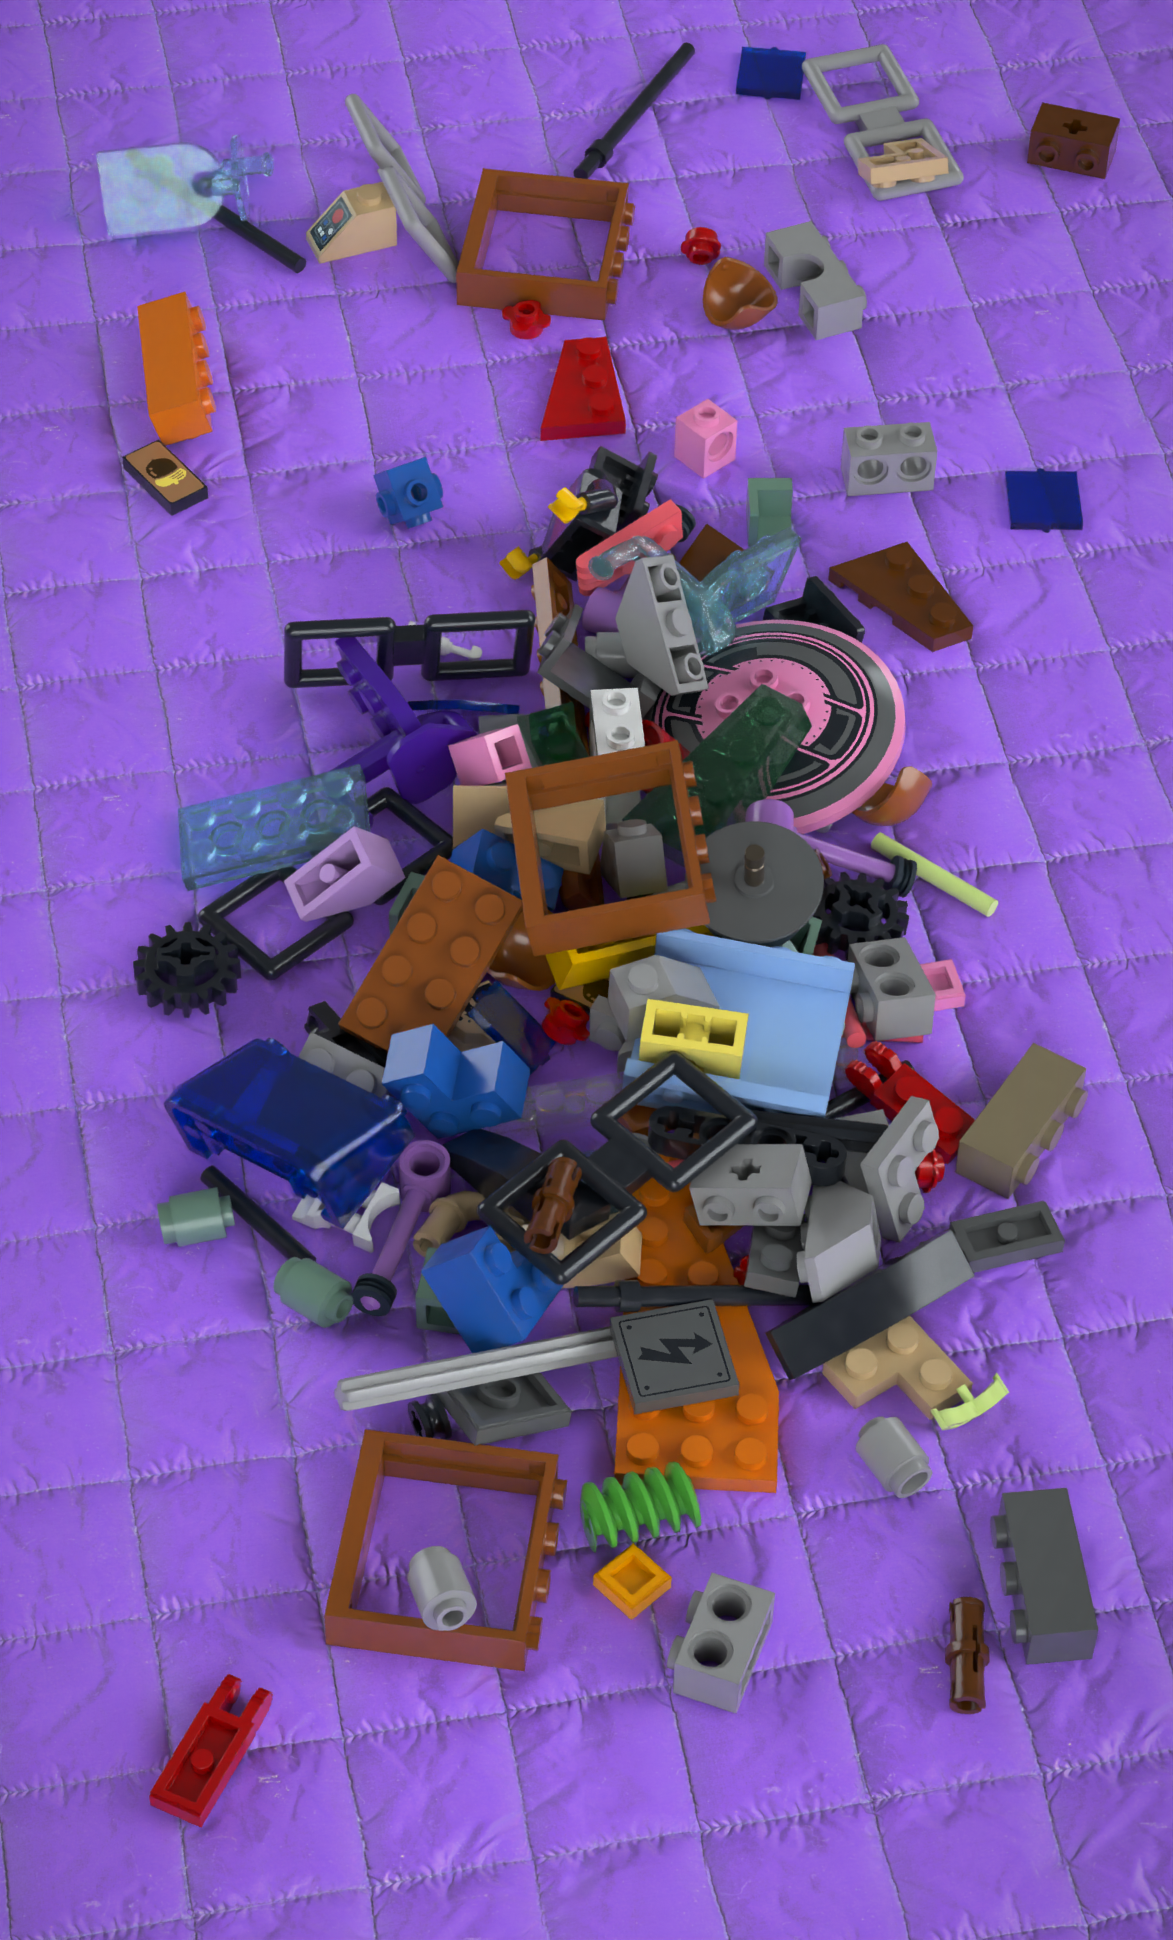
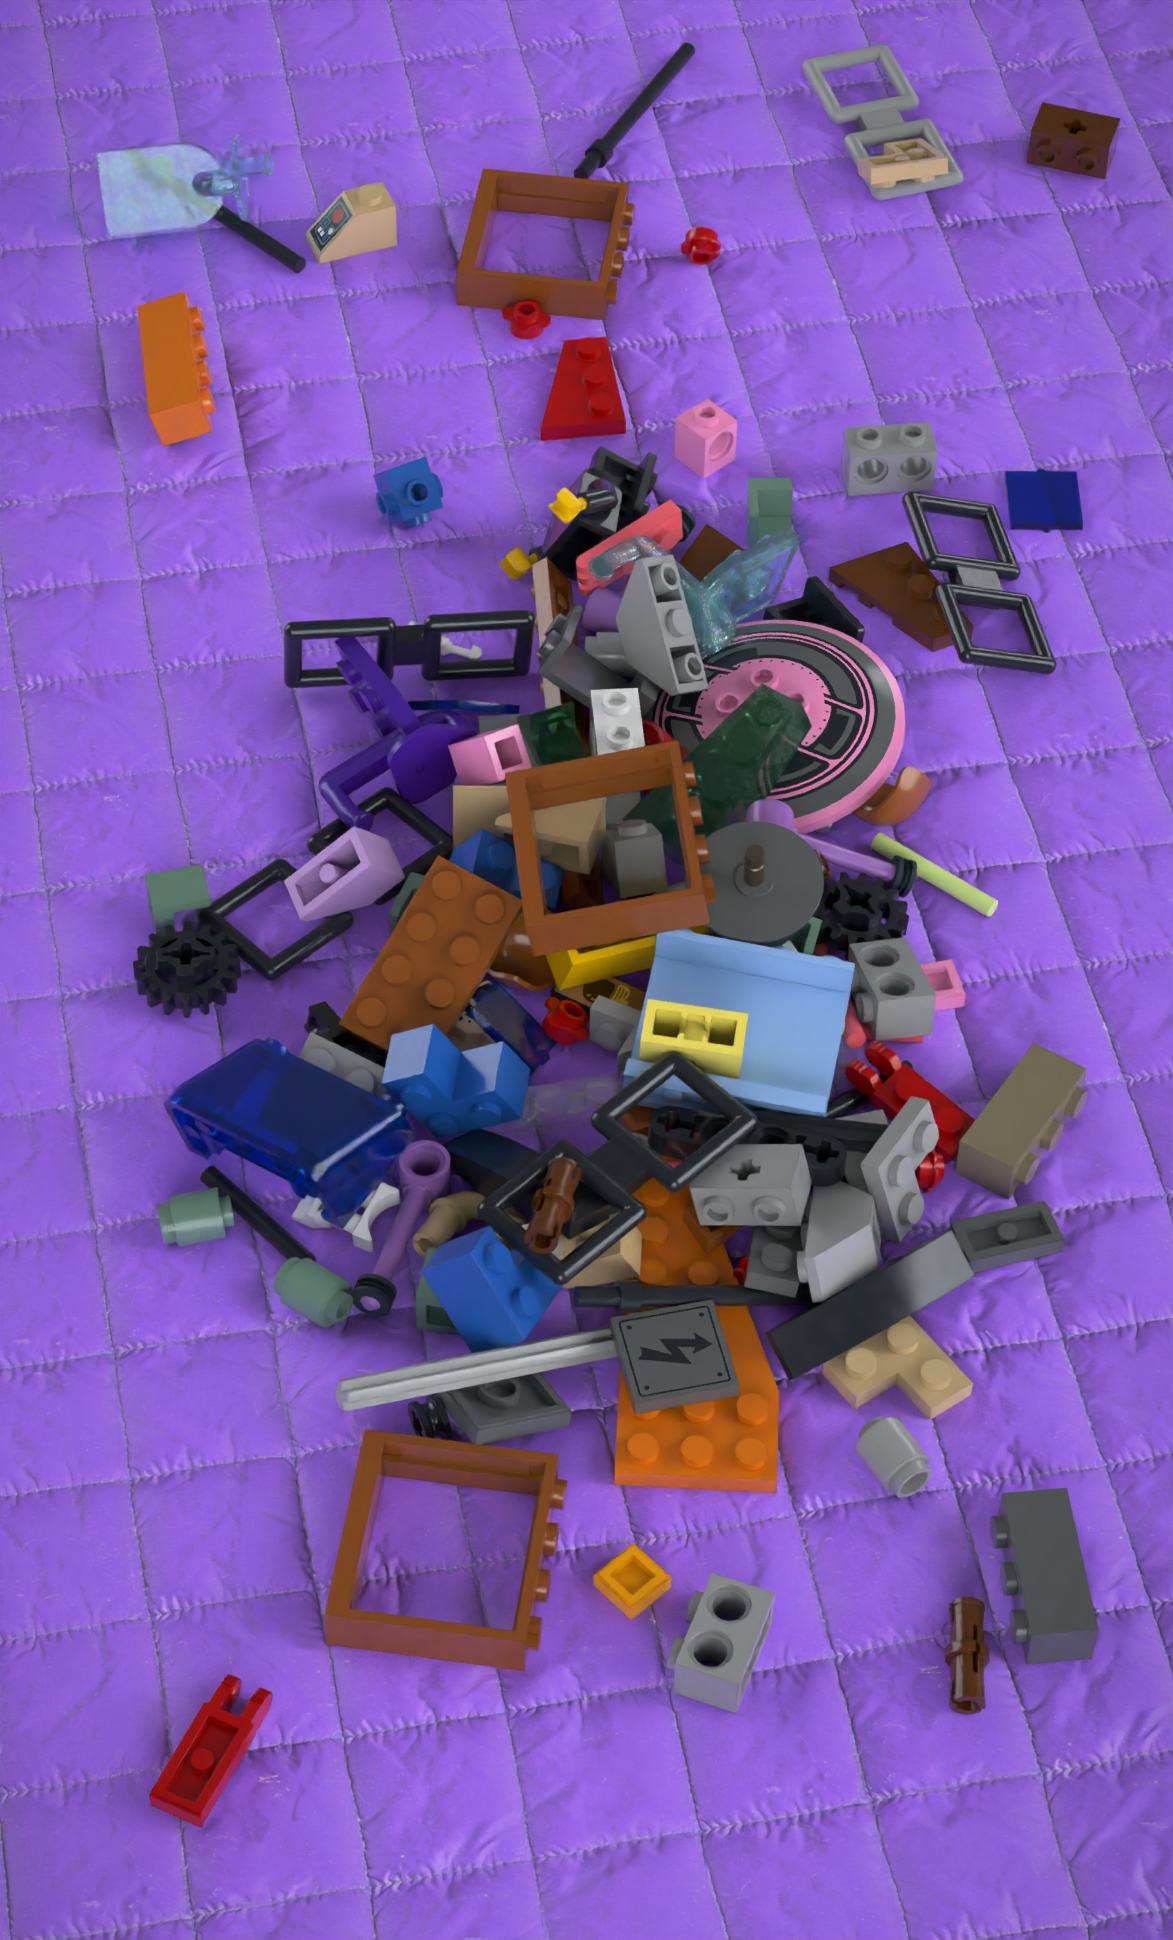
tile [122,439,208,516] -> none
clear light blue plate [178,764,370,891] -> none
light grey bar [345,94,458,283] -> none
light grey brick [407,1546,477,1631] -> none
bright green piece [580,1461,701,1553] -> none
light grey slope [608,955,720,1042] -> none
dark orange helmet [703,257,778,330] -> none
clear blue piece [736,47,806,100] -> none
light grey arch [764,221,867,340] -> none
yellowish green piece [930,1373,1009,1431] -> none
none -> sand green panel [145,865,211,938]
none -> black bar [902,492,1057,674]

